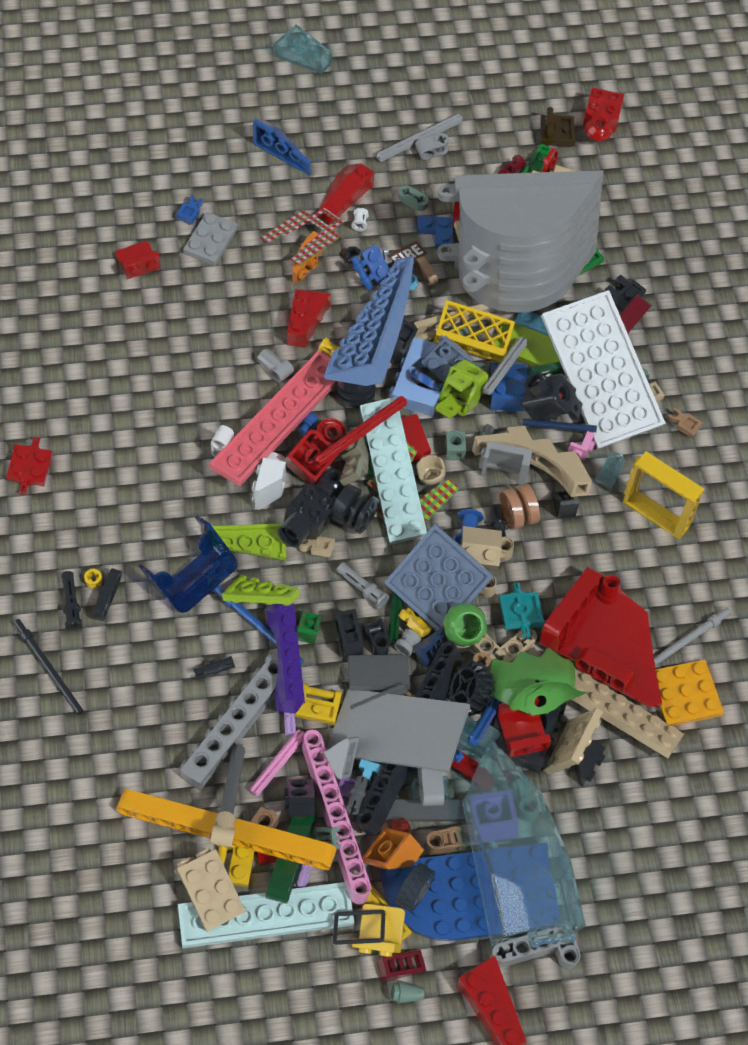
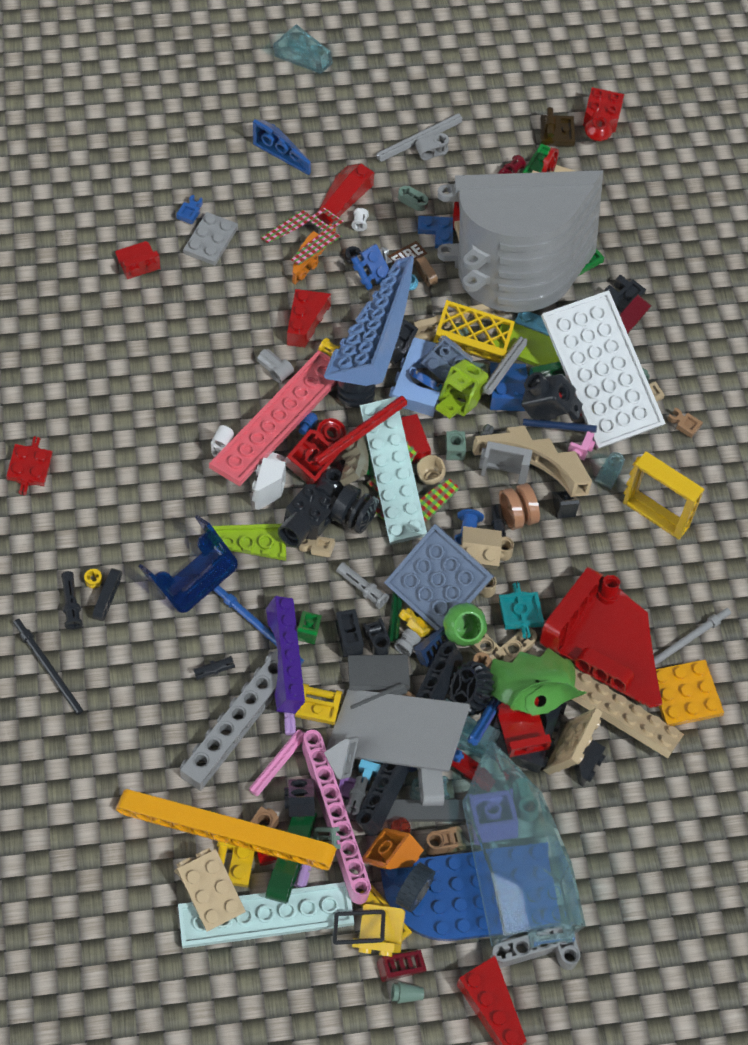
piece [210,744,245,848] -> none
lime wing [222,575,300,606] -> none

